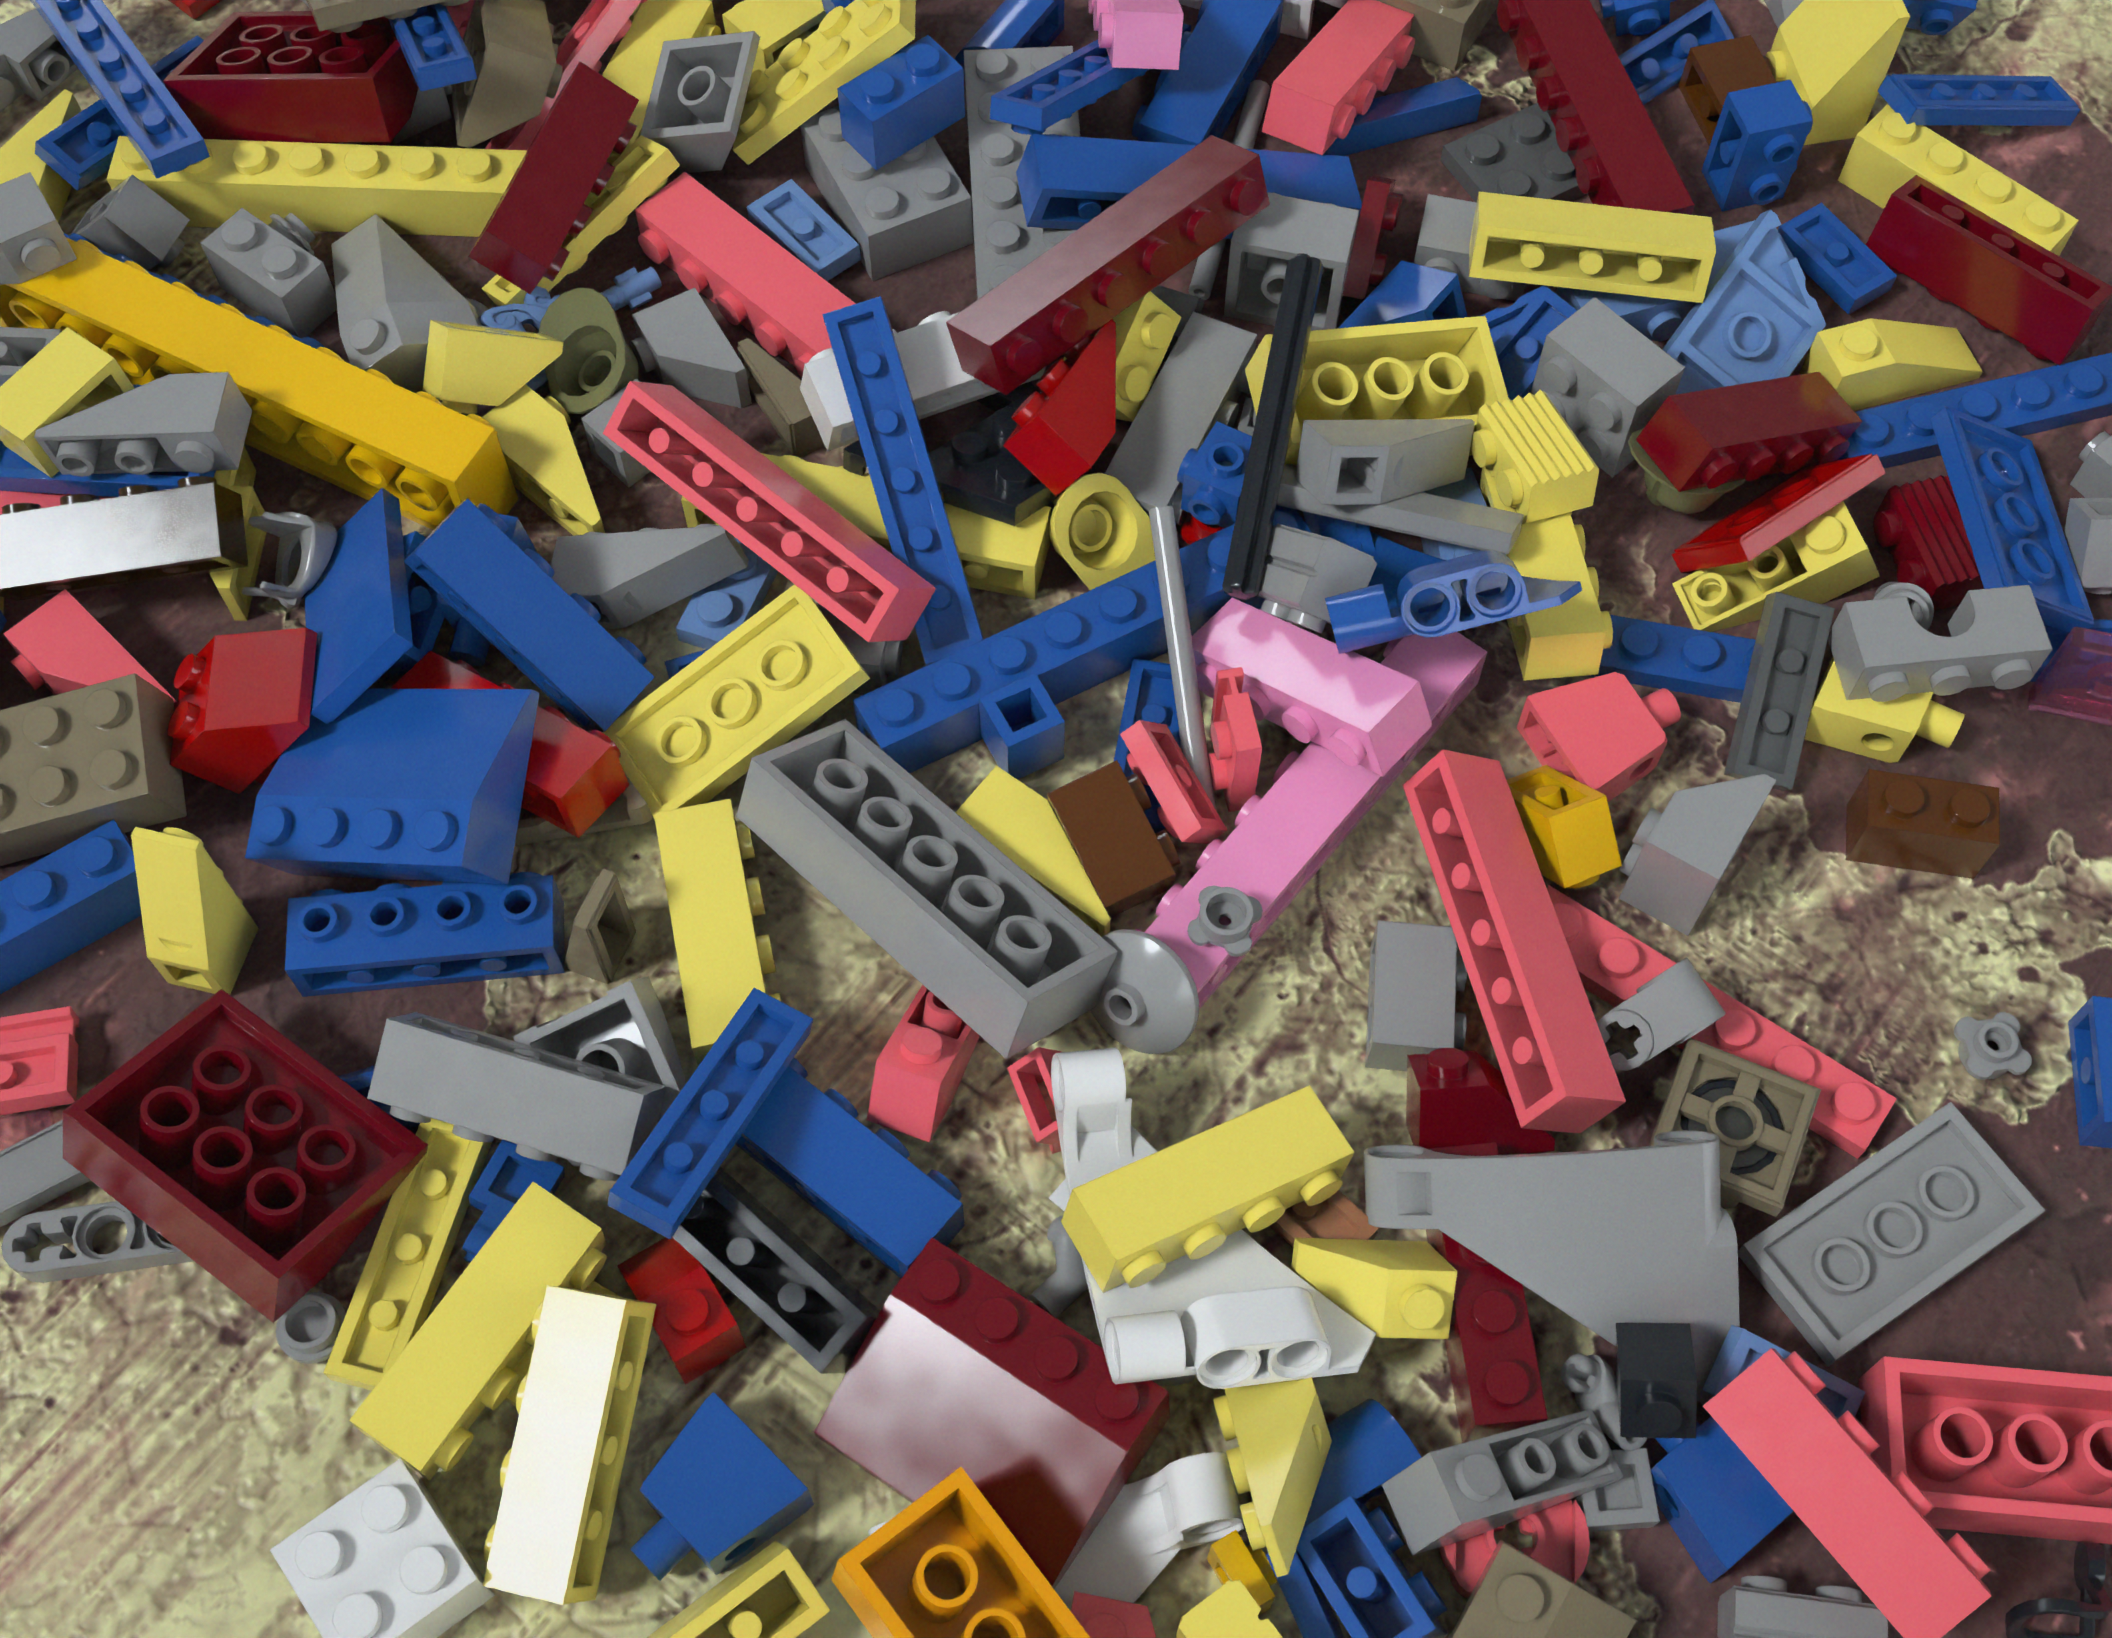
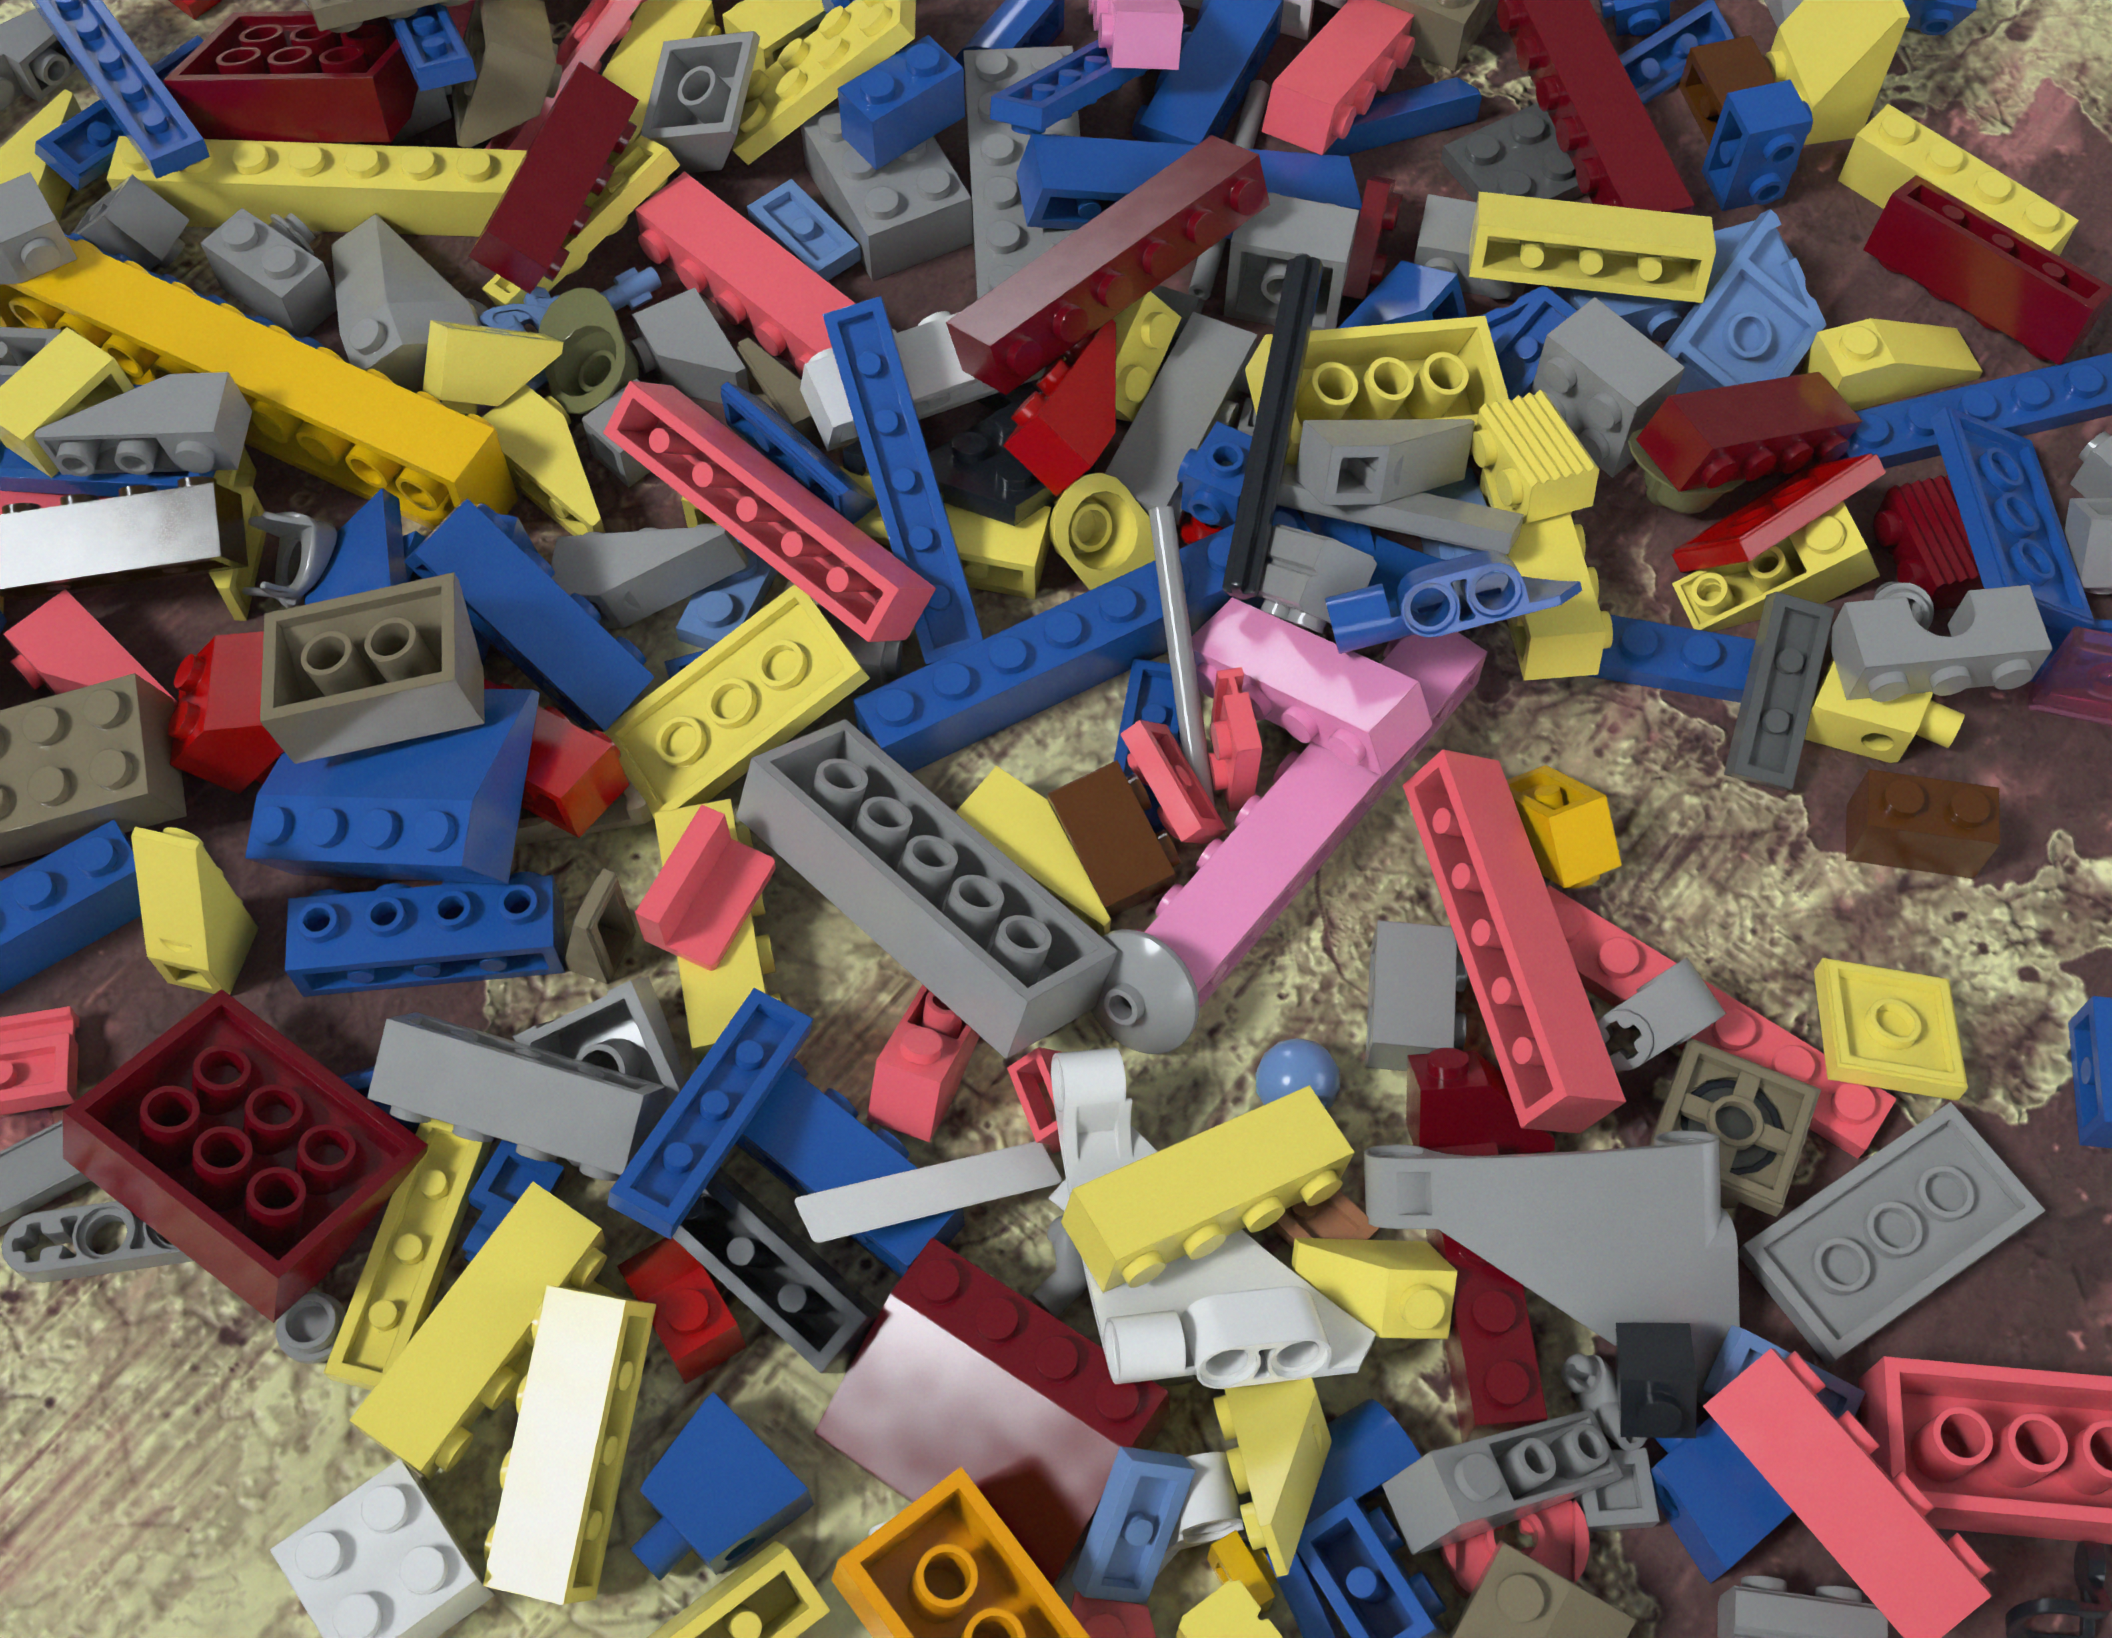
blue brick [979,673,1065,780] -> none
light grey plate [1187,886,1263,957] -> none
coral torso [1517,672,1681,802] -> none
light grey slope [1619,774,1776,936] -> none
blue plate [1778,202,1897,315] -> none
blue tile [1878,74,2080,126] -> none
light grey plate [1954,1012,2032,1080] -> none
none -> dark tan slope [260,572,485,764]
none -> coral panel [635,805,776,971]
none -> blue slope [720,382,877,525]
none -> white sticker [795,1141,1062,1243]
none -> medium blue plate [1071,1446,1196,1604]
none -> medium blue piece [1255,1038,1340,1110]
none -> light yellow tile [1814,958,1968,1101]

